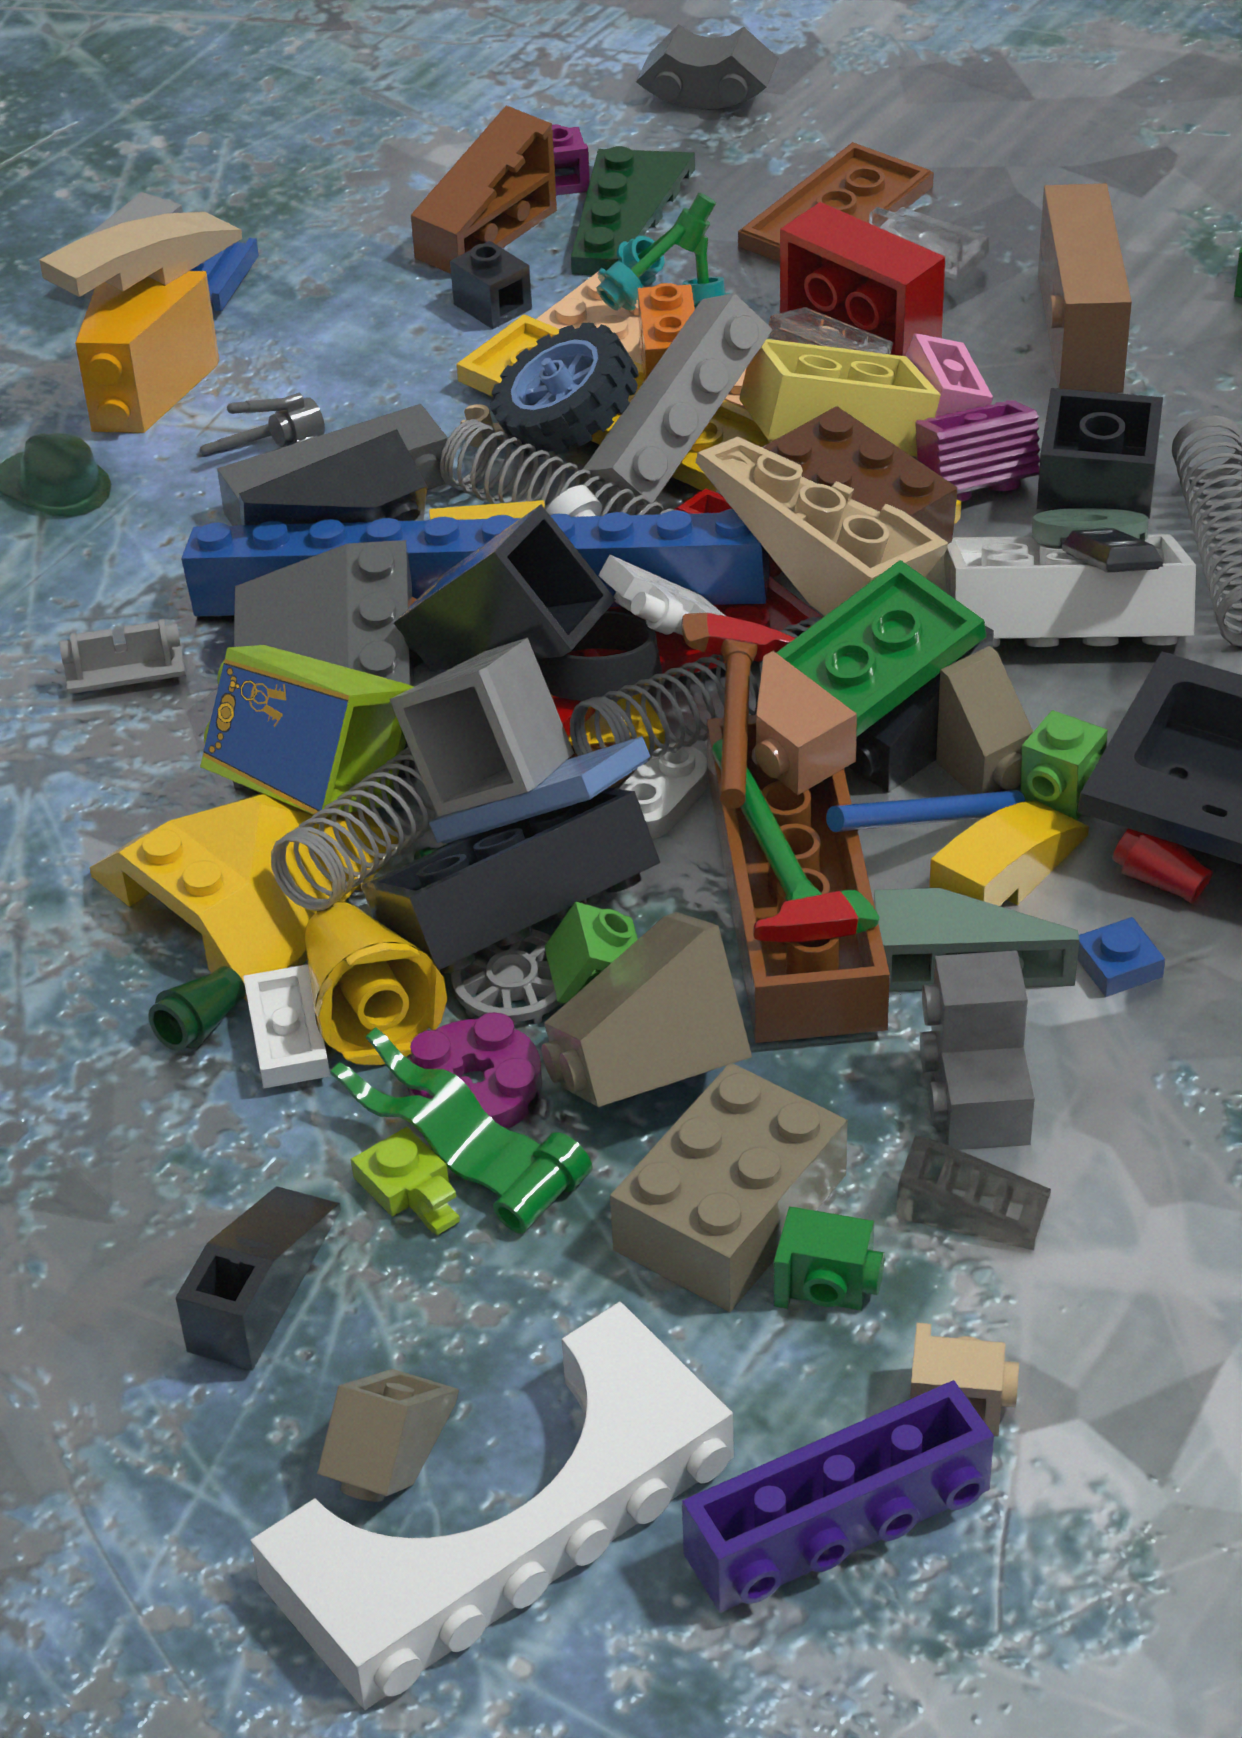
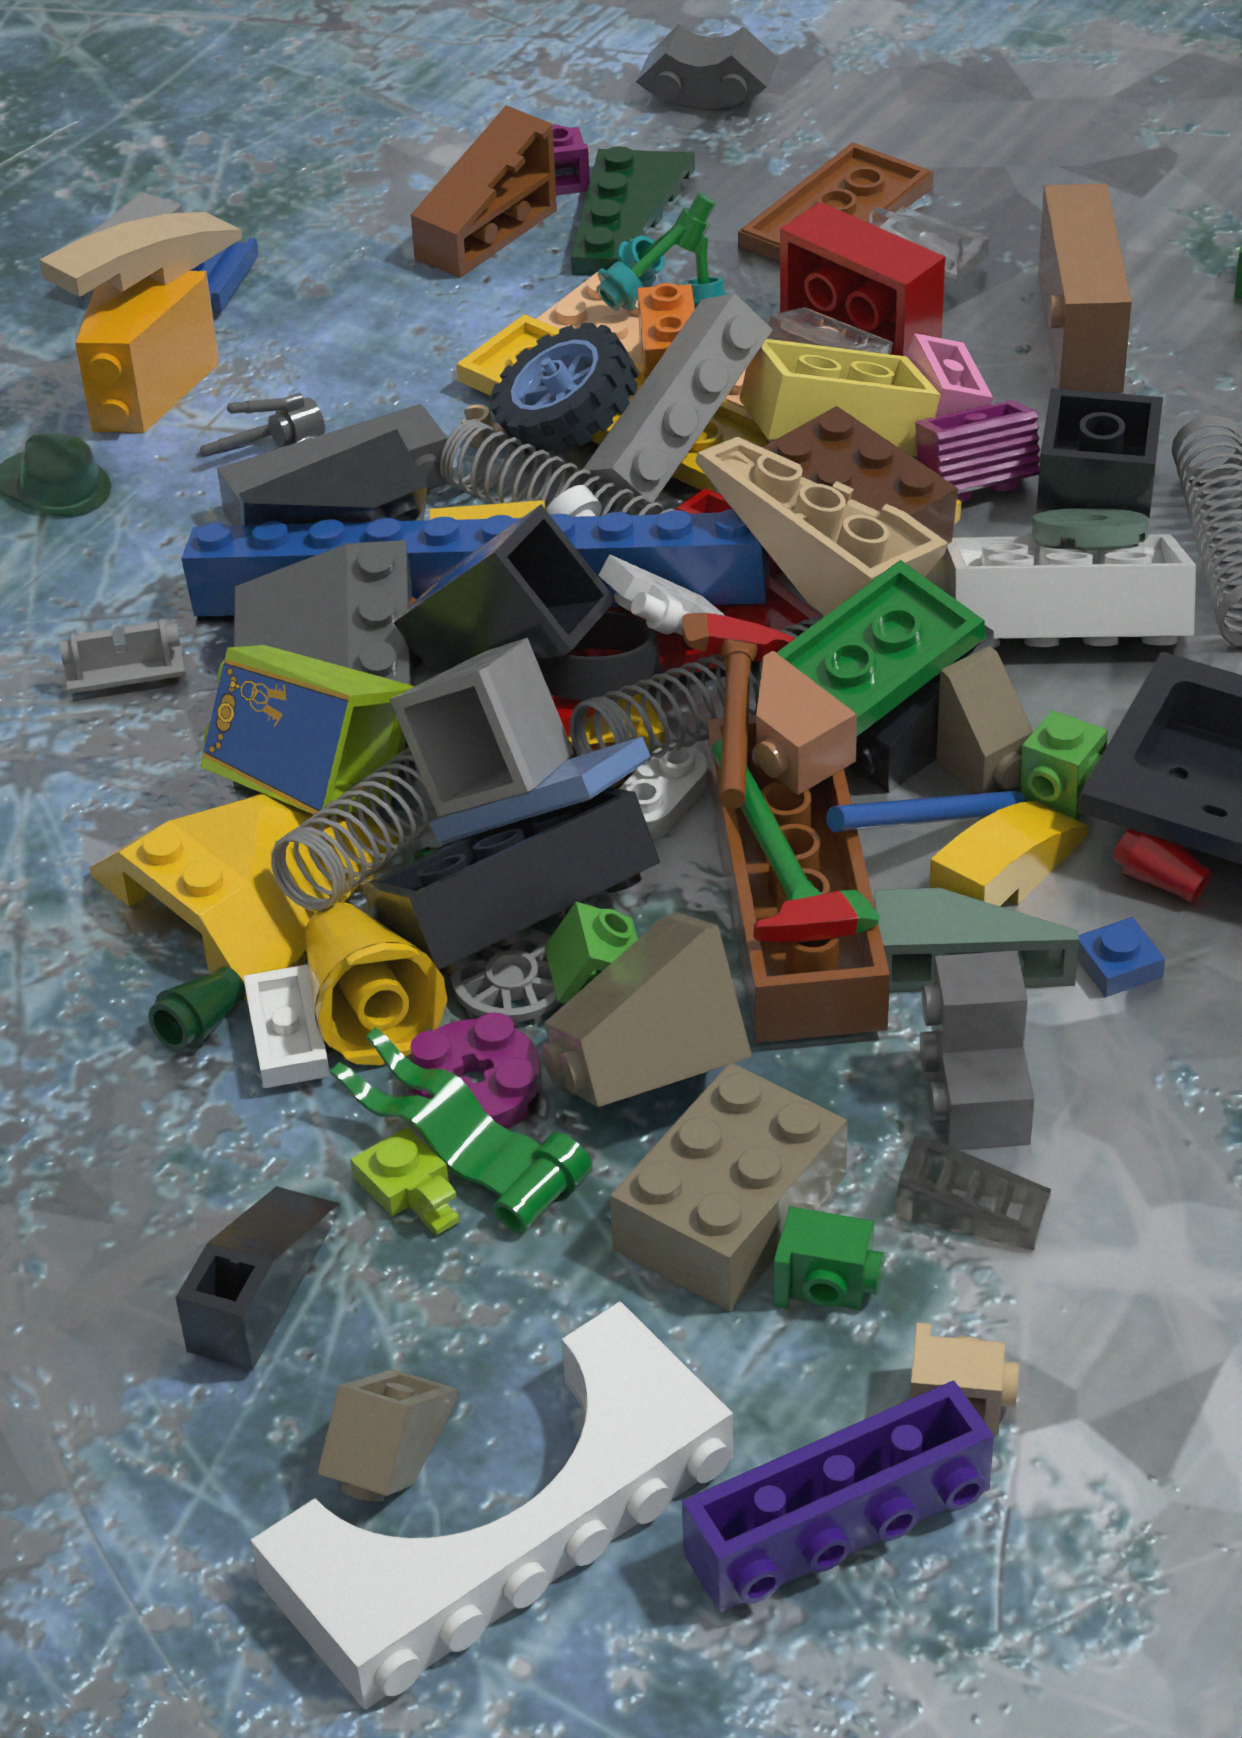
black brick [450,241,532,329] -> none
black tile [1062,528,1163,573] -> none

